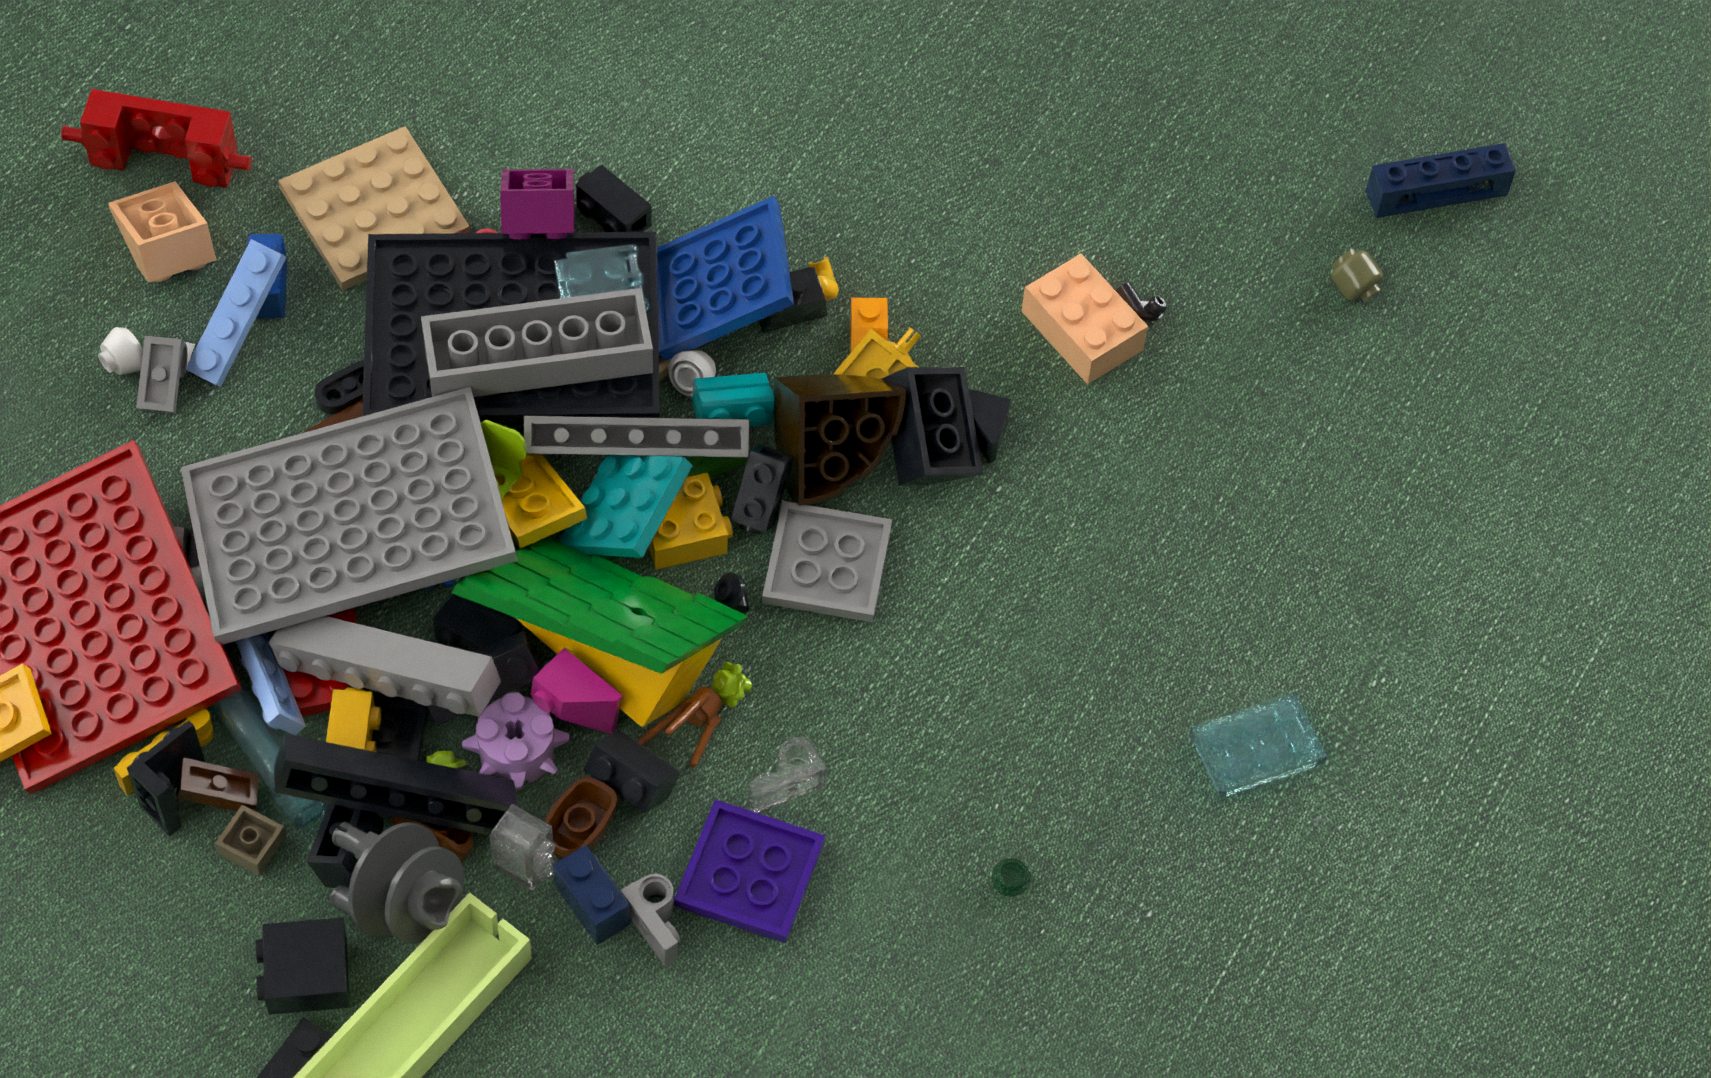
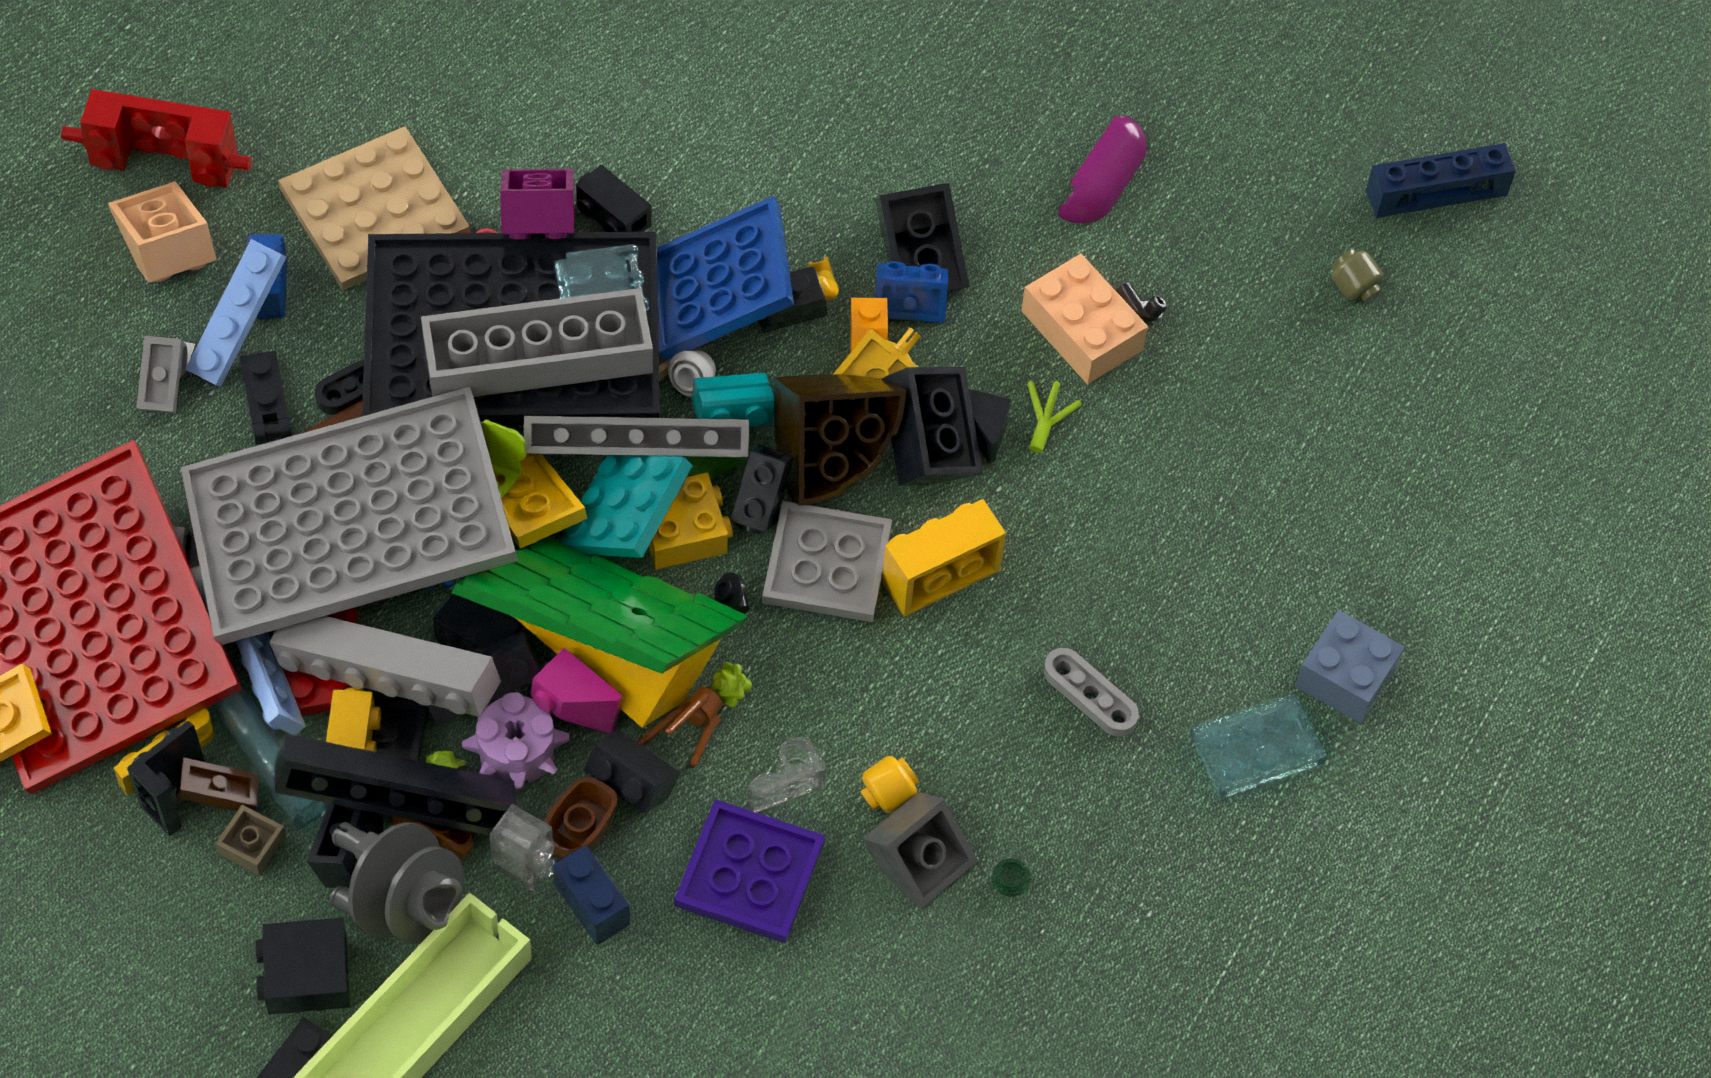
white cone [98,327,143,375] -> none
light grey plate [620,874,680,966] -> none
none -> black plate [240,350,292,445]
none -> yellow head [860,756,920,814]
none -> dark grey slope [862,792,978,908]
none -> blue bracket [875,261,948,323]
none -> black slope [876,183,970,292]
none -> yellow brick [881,499,1006,617]
none -> lime plant [1027,381,1082,453]
none -> light grey plate [1044,648,1139,737]
none -> magenta brick [1058,114,1147,223]
none -> sand blue brick [1295,610,1405,723]

